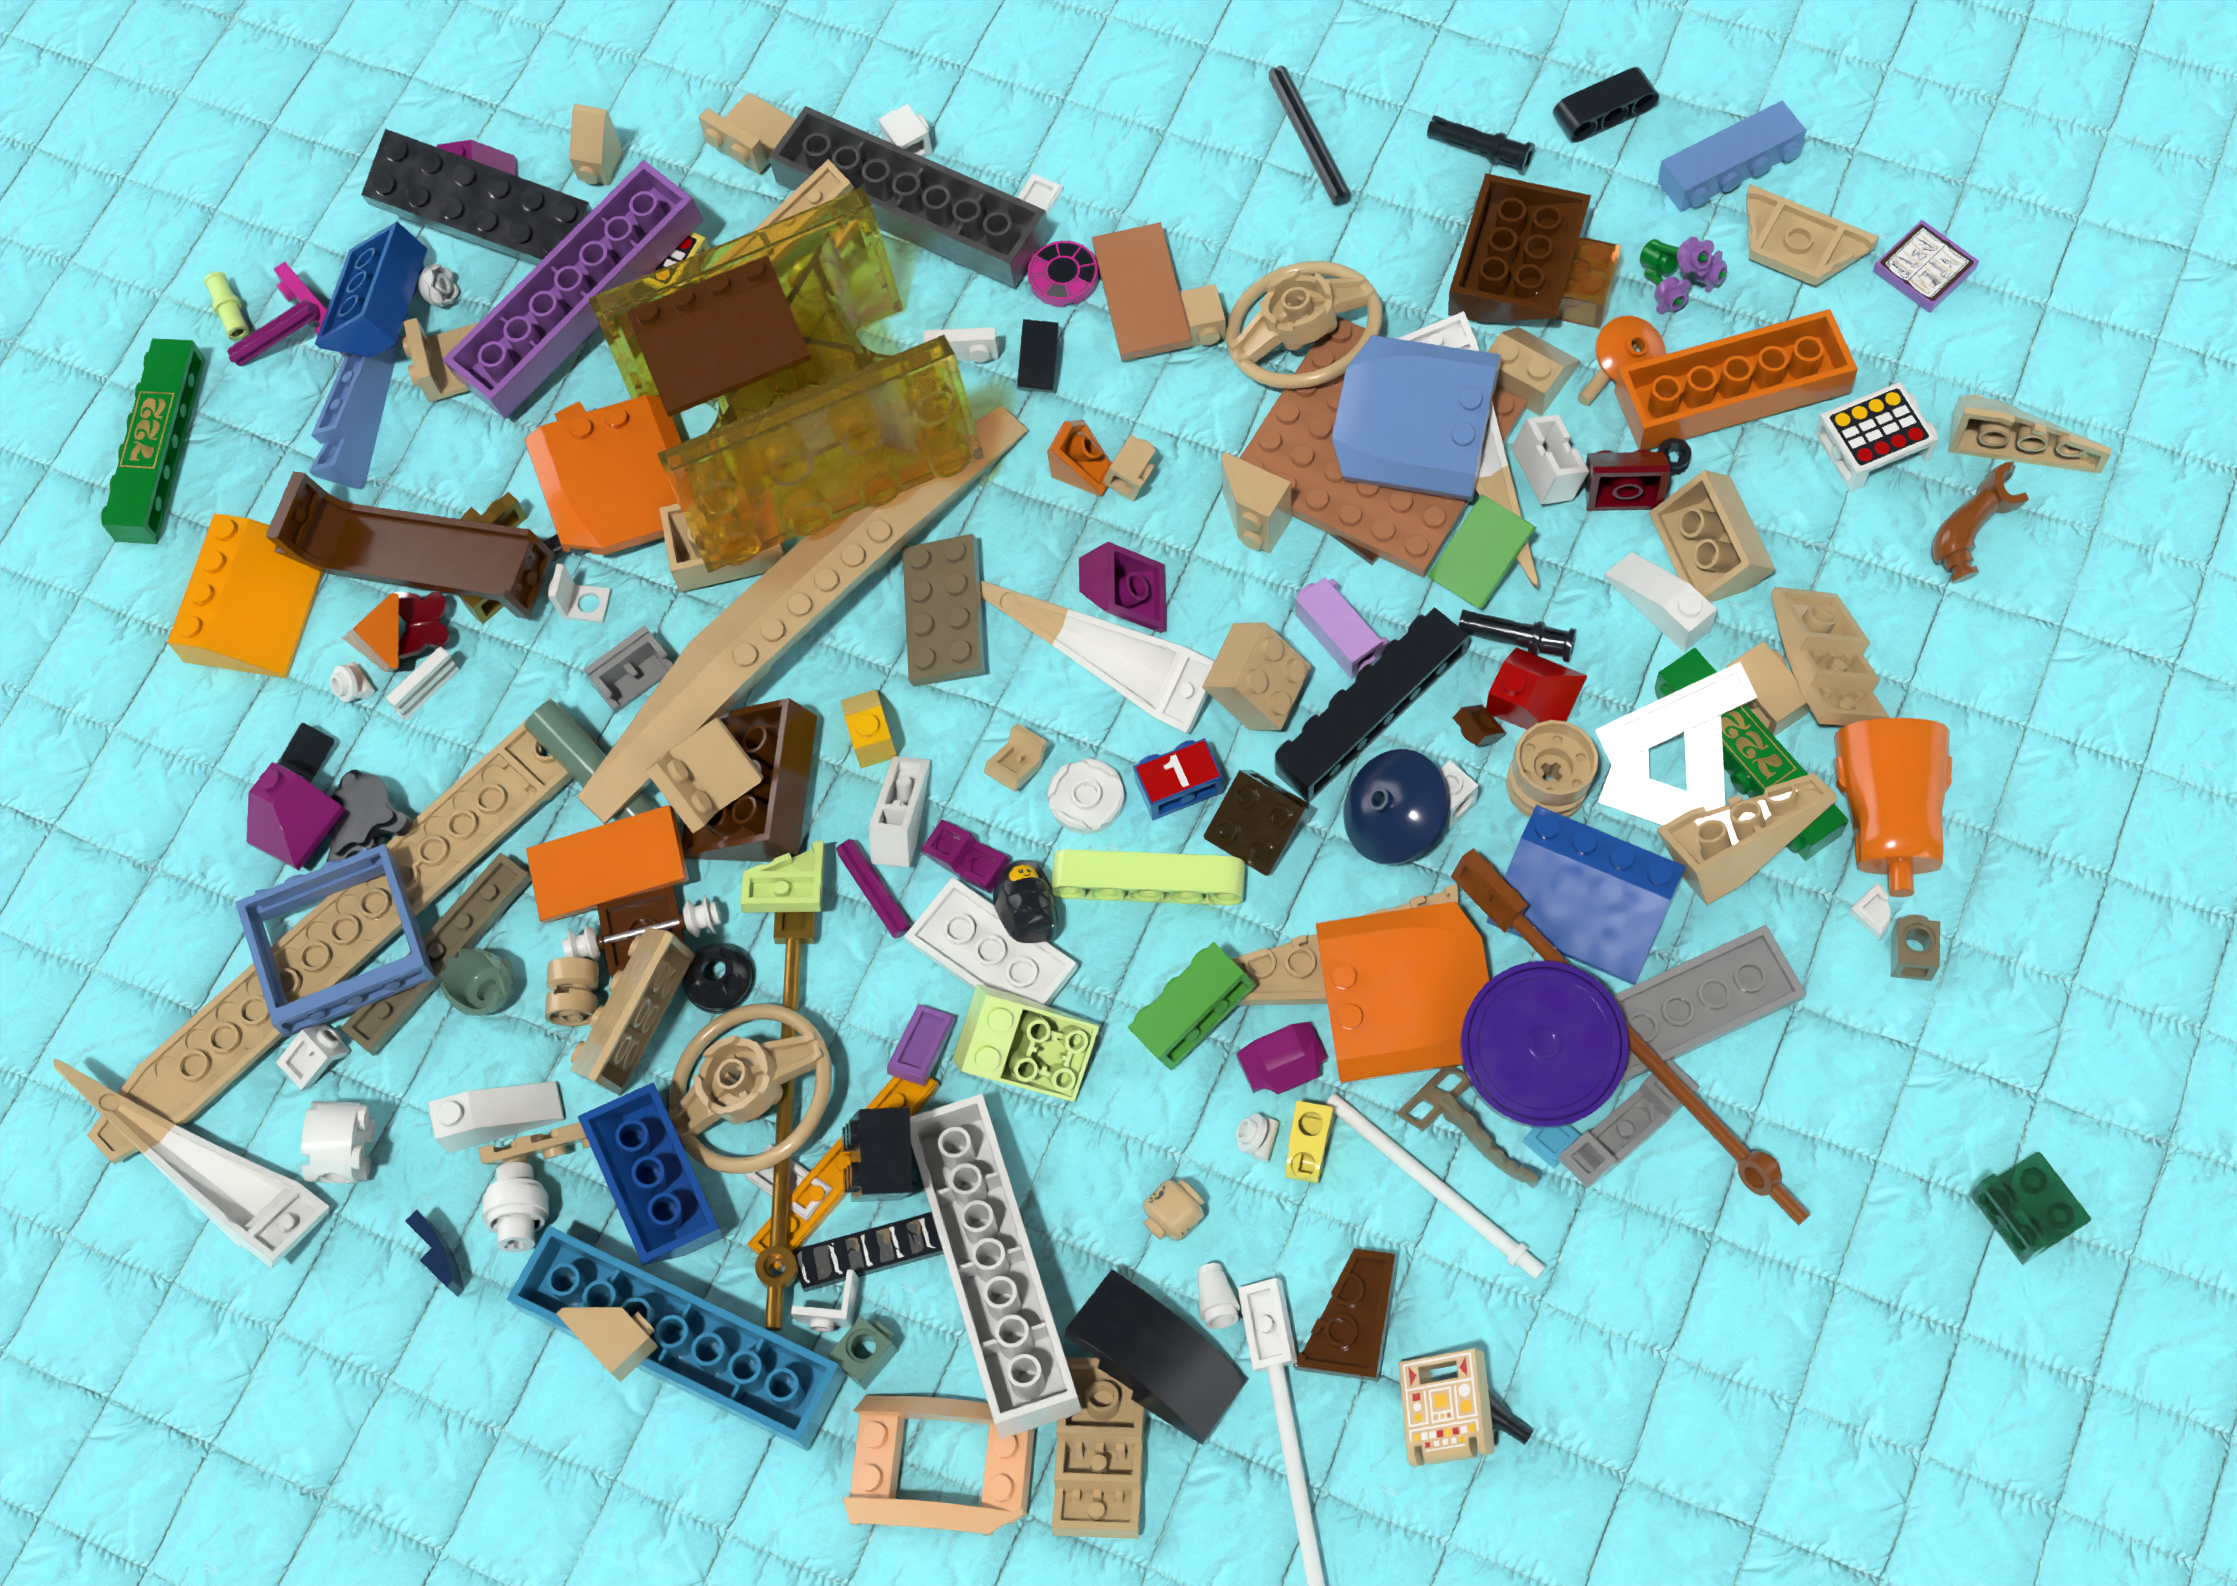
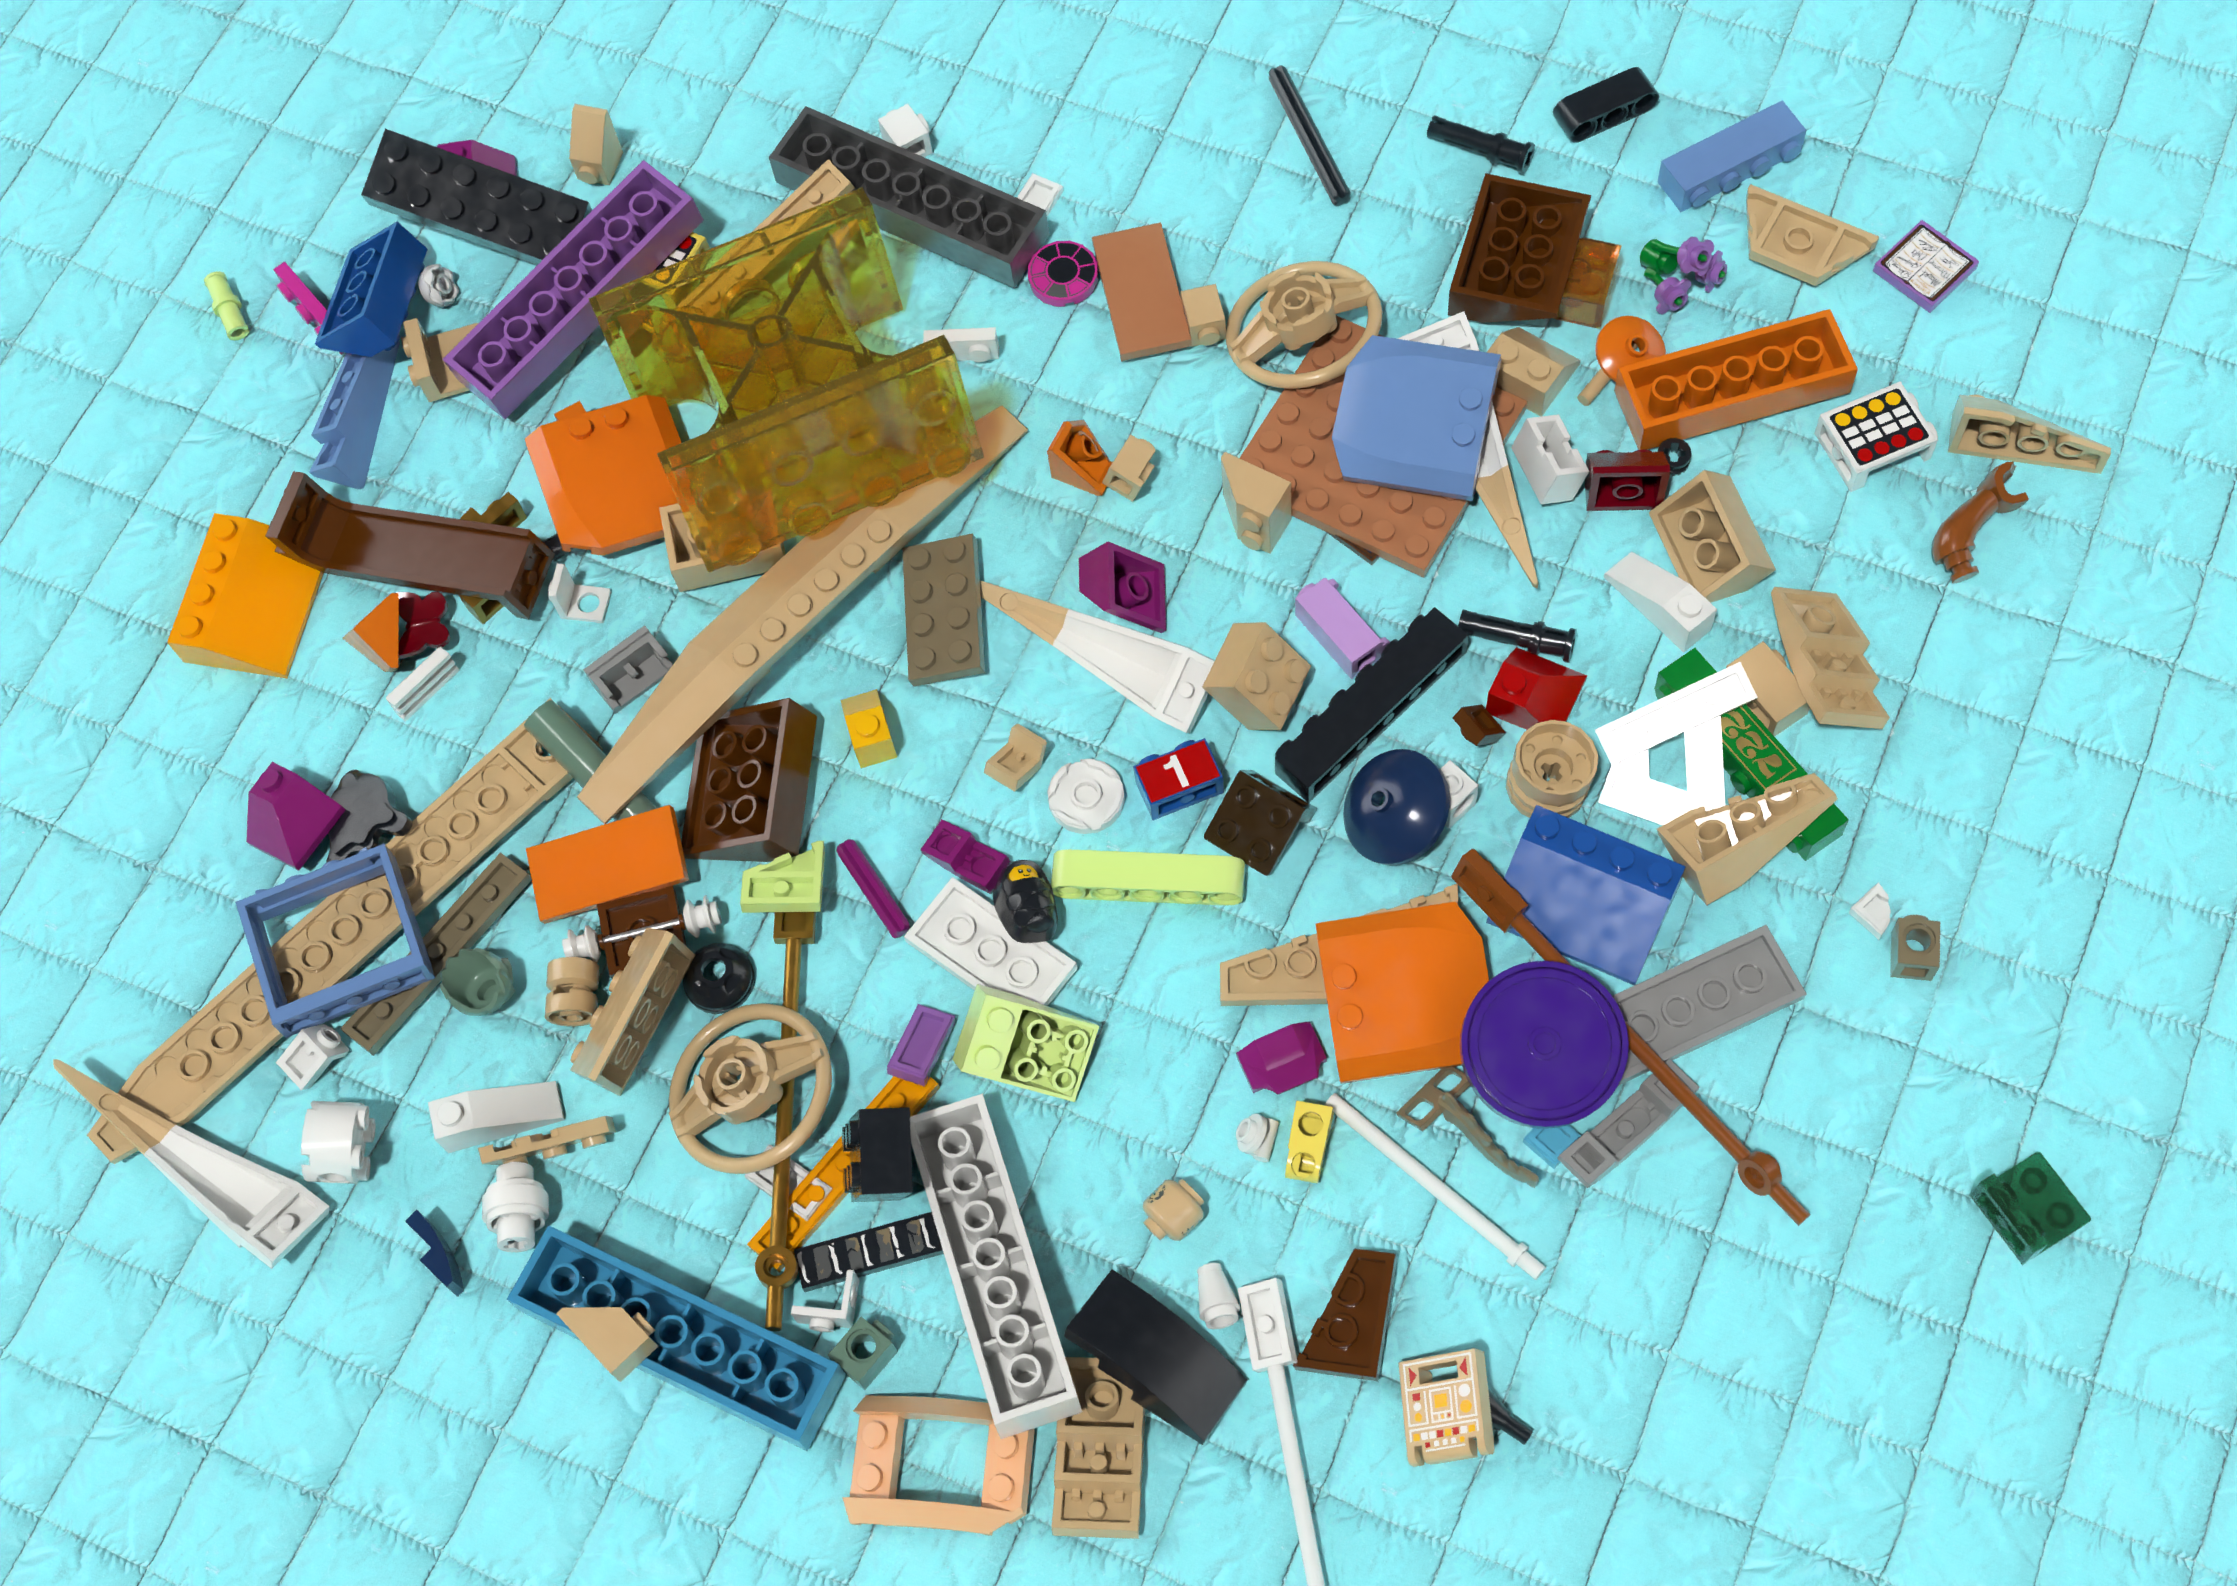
green brick [101,338,206,544] -> none
magenta axle [227,300,318,366] -> none
black bracket [277,723,334,784] -> none
white plate [330,662,375,702] -> none
blue slope [577,1082,722,1265] -> none
reddish brown slope [626,255,812,417] -> none
tan bracket [645,718,763,833] -> none
tan bracket [698,94,796,174] -> none
white slope [869,756,931,867] -> none
black slope [1017,319,1059,393] -> none
bright green brick [1127,942,1257,1070] -> none
bright green piece [1428,494,1537,610] -> none
orange torso [1834,718,1952,897] -> none

